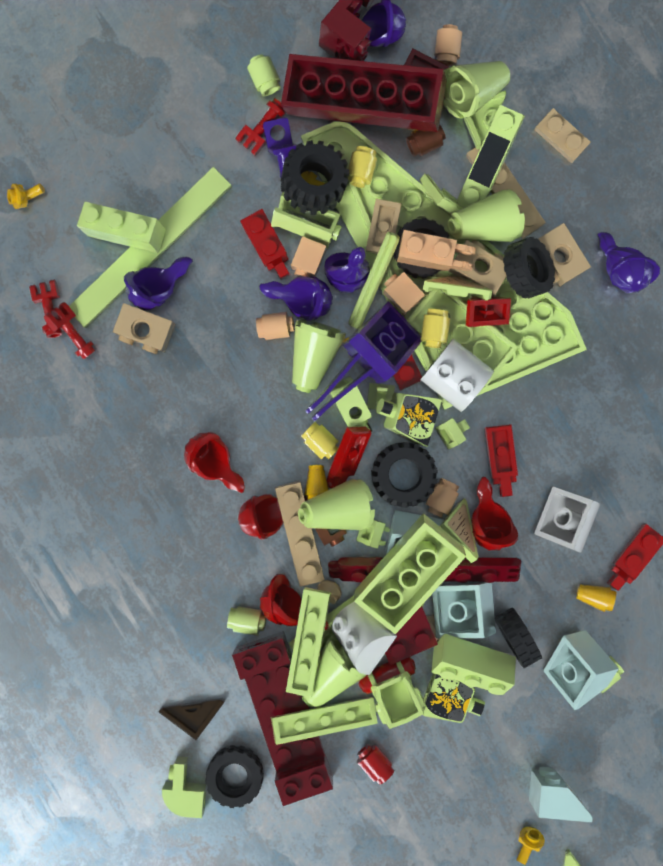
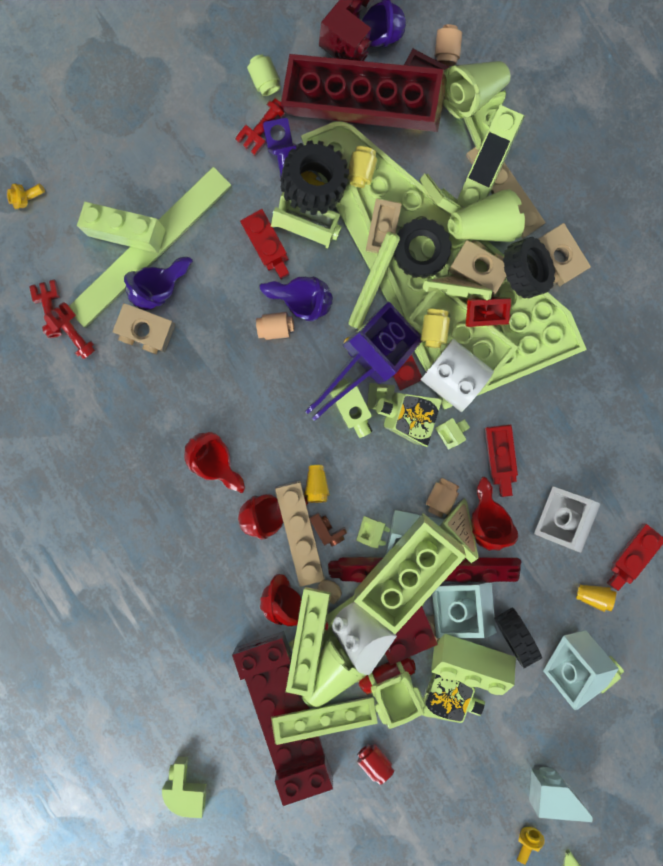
dark brown tile [158,698,225,740] -> none
black tyre [205,745,264,808] -> none
yellowish green brick [227,606,267,636] -> none
light nougat brick [291,236,327,277] -> none
yellowish green cone [292,319,346,393] -> none
yellowish green cone [298,479,375,530] -> none
light yellow brick [301,422,339,460] -> none
dark purple piece [324,247,370,293] -> none
red hinge [327,426,372,489] -> none
black tyre [371,442,438,508] -> none
light nougat brick [383,272,425,316] -> none
light nougat hinge [397,230,476,271] -> none
copper brick [406,124,446,157] -> none
tan plate [534,108,591,163] -> none
dark purple piece [598,232,660,293] -> none

